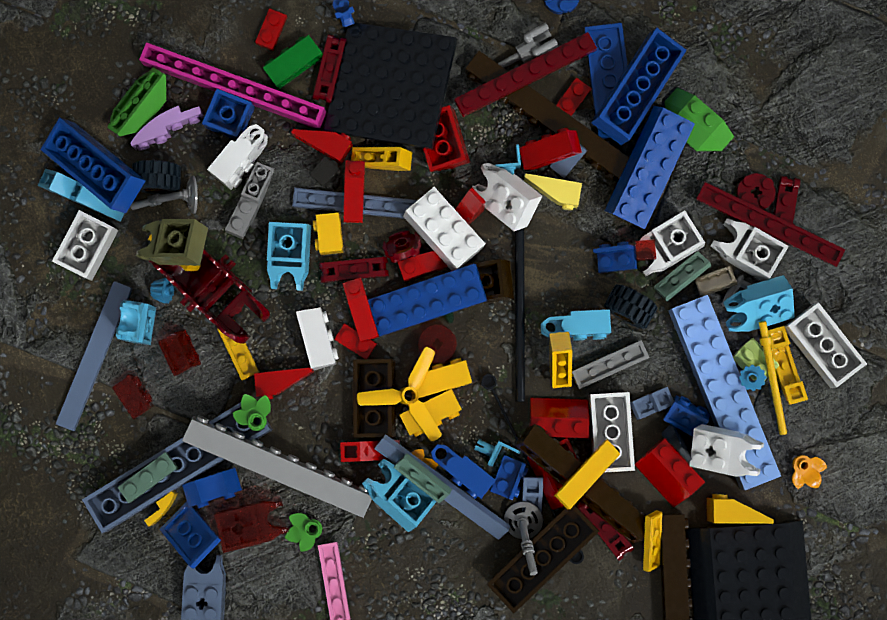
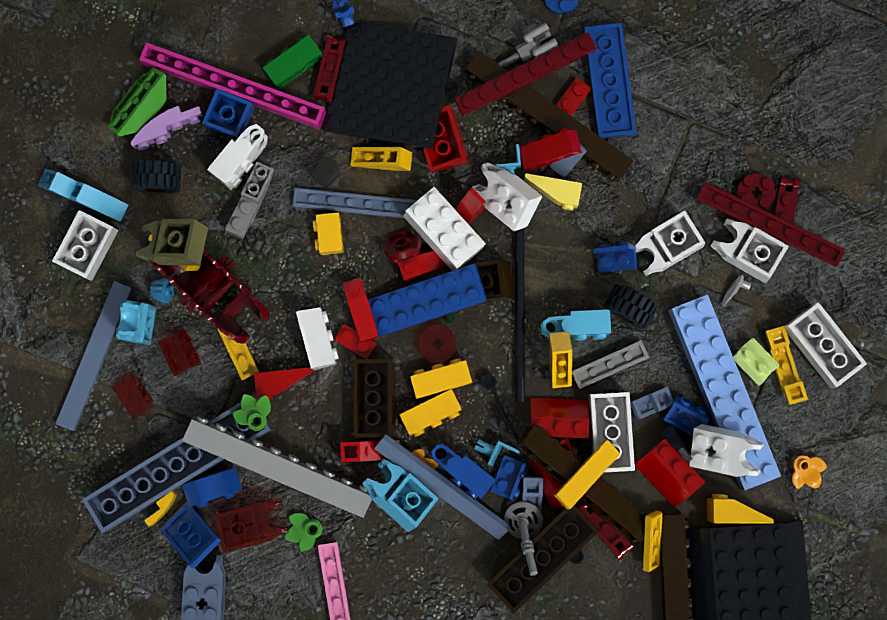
blue brick [40,117,146,213] -> none
sand green plate [117,452,178,503] -> none
light grey dish [130,176,198,214] -> none
red plate [255,8,288,51] -> none
medium azure brick [267,222,311,291] -> none
red slope [291,129,353,164] -> none
dark red plate [319,257,389,283] -> none
red slope [343,160,365,223] -> none
yellow piece [356,347,442,441] -> none
sand green plate [394,453,452,503] -> none
blue brick [591,28,687,145] -> none
blue brick [605,106,695,229] -> none
clear red tile [635,239,656,261] -> none
sand green plate [654,251,711,301] -> none
bright green wedge [664,87,734,151] -> none
dark tan plate [694,266,737,297] -> none
medium azure brick [723,275,795,332] -> none
dark azure piece [739,364,767,391] -> none
yellow bar [759,321,787,435] -> none

